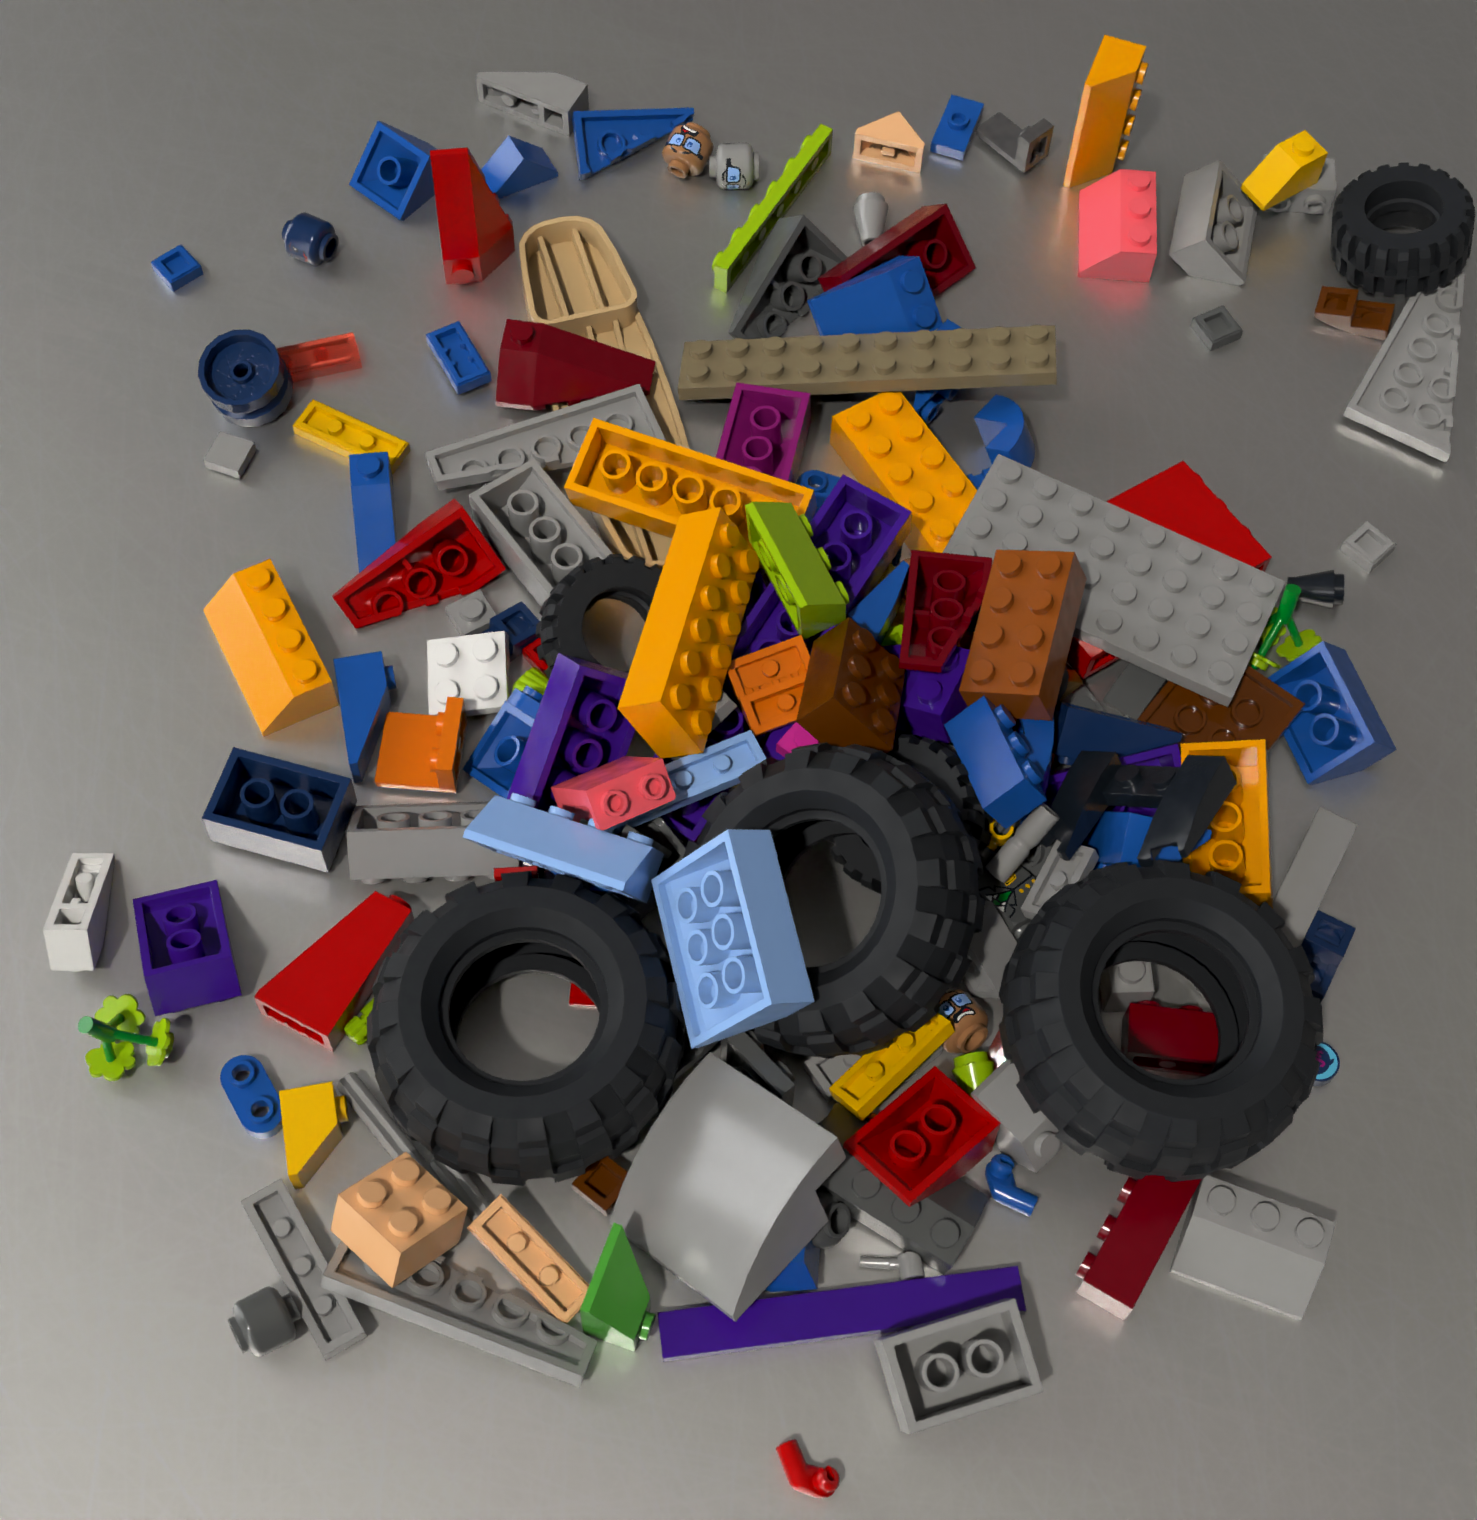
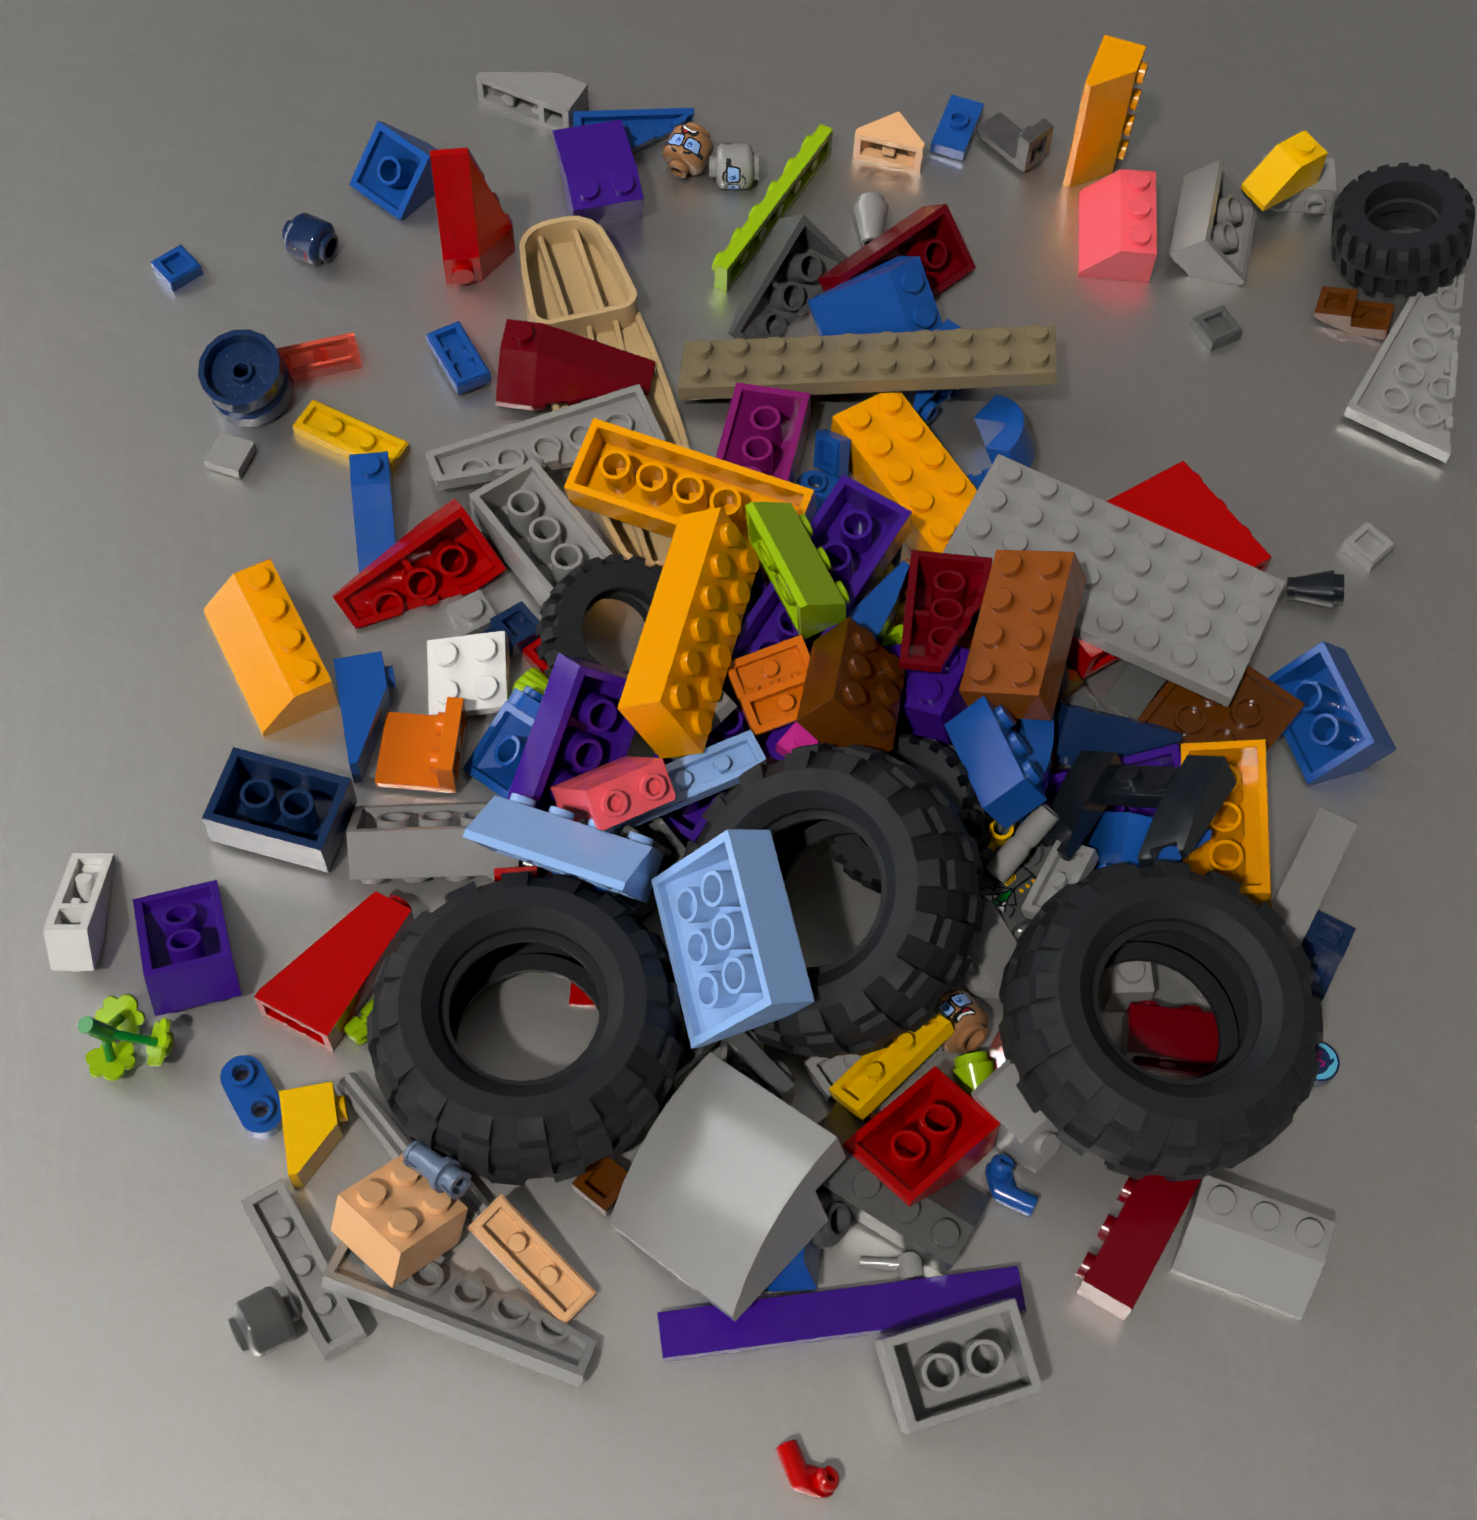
blue slope [481,135,558,199] -> none
bright green slope [580,1222,656,1352] -> none
plant [1249,584,1322,671] -> none
none -> sand blue pin [403,1140,471,1199]
none -> dark purple slope [552,120,644,225]
none -> blue tile [813,429,851,477]

